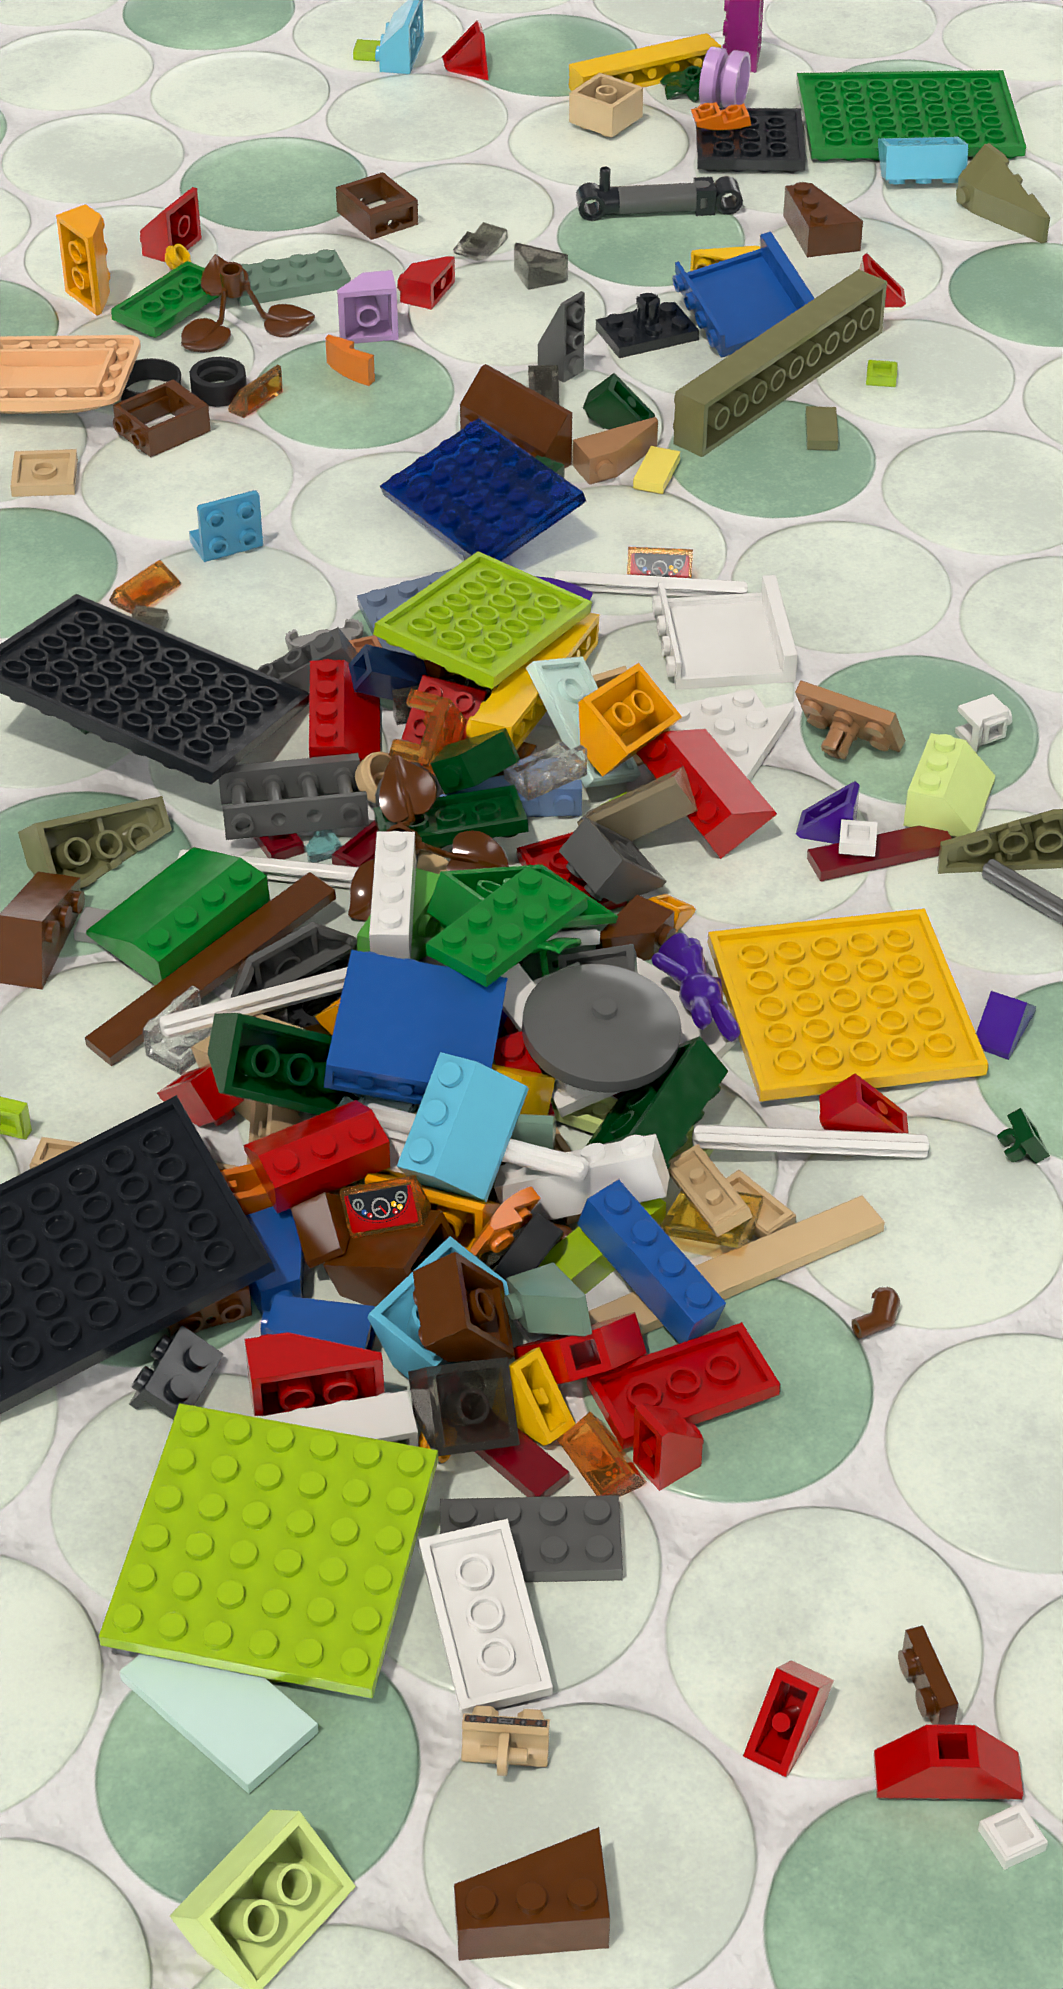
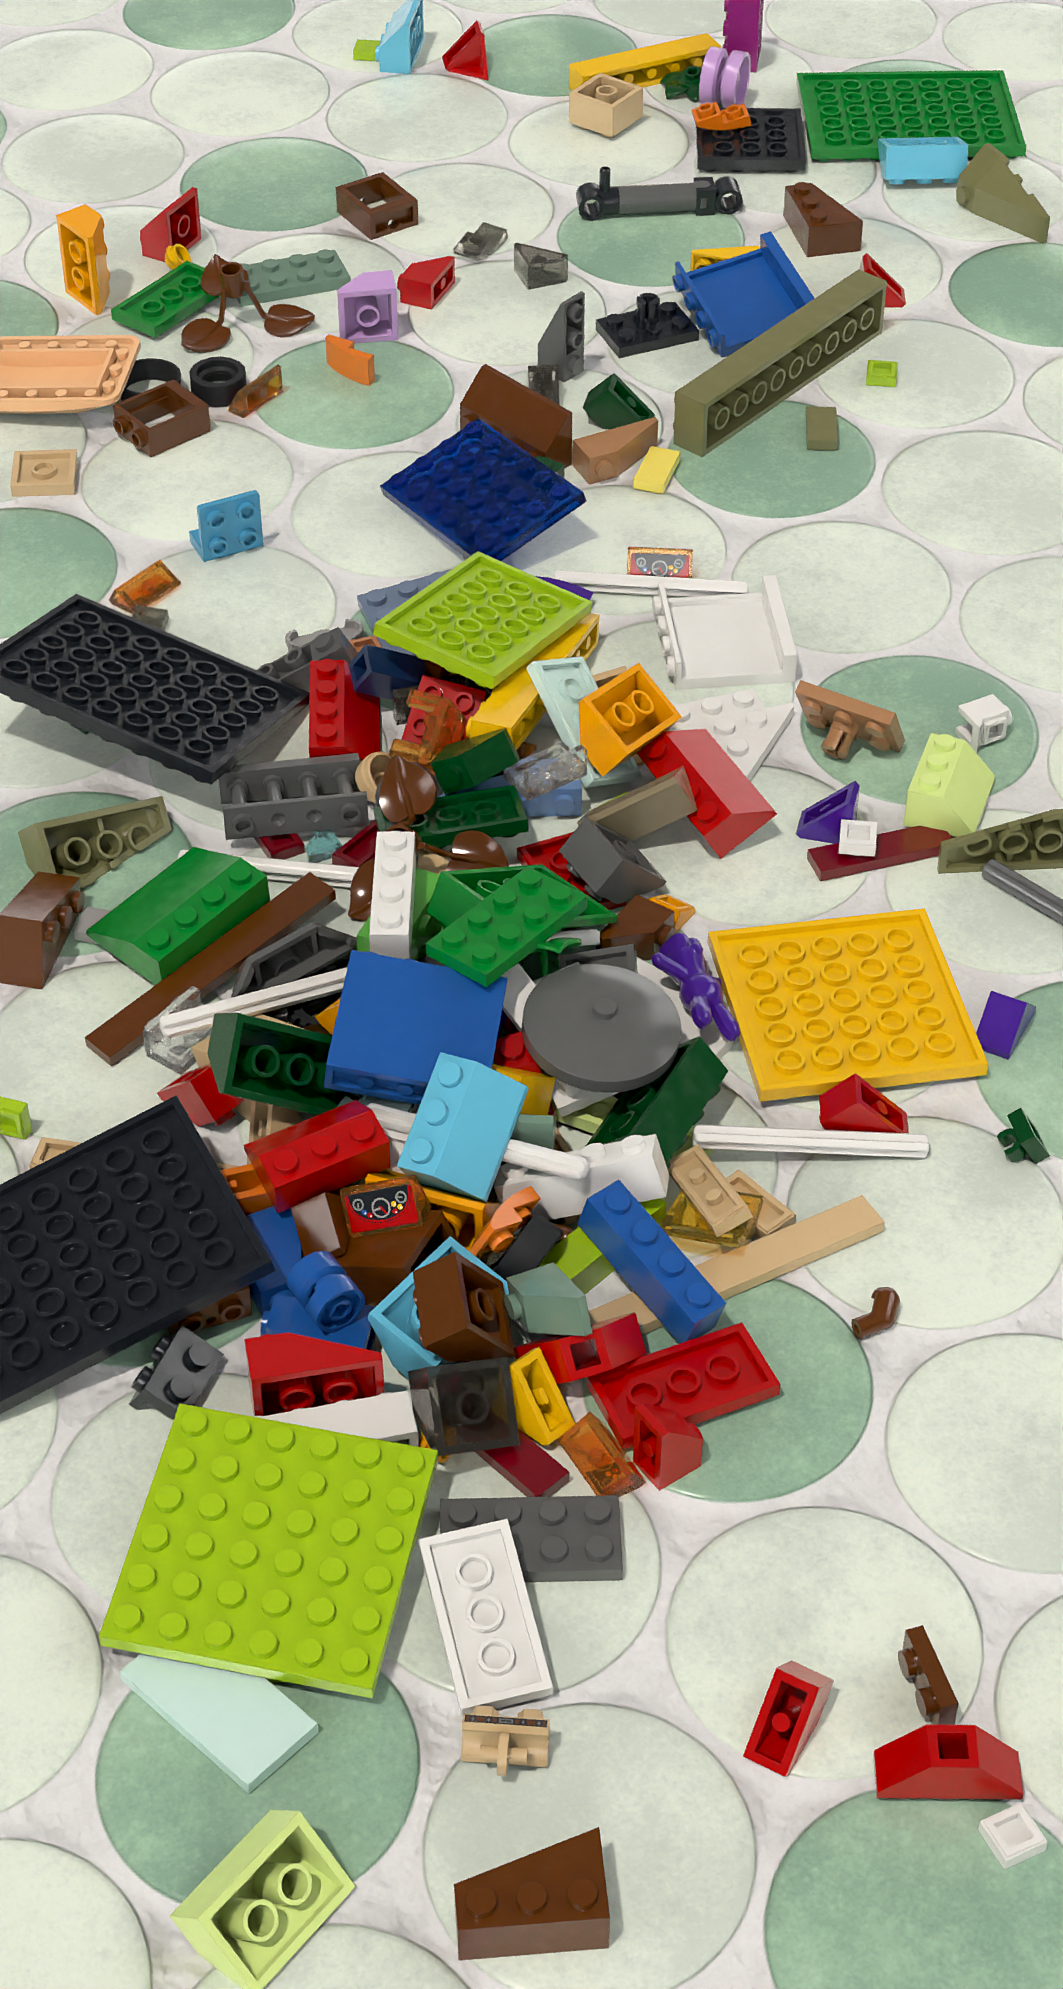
none -> blue wheel [287,1251,365,1332]

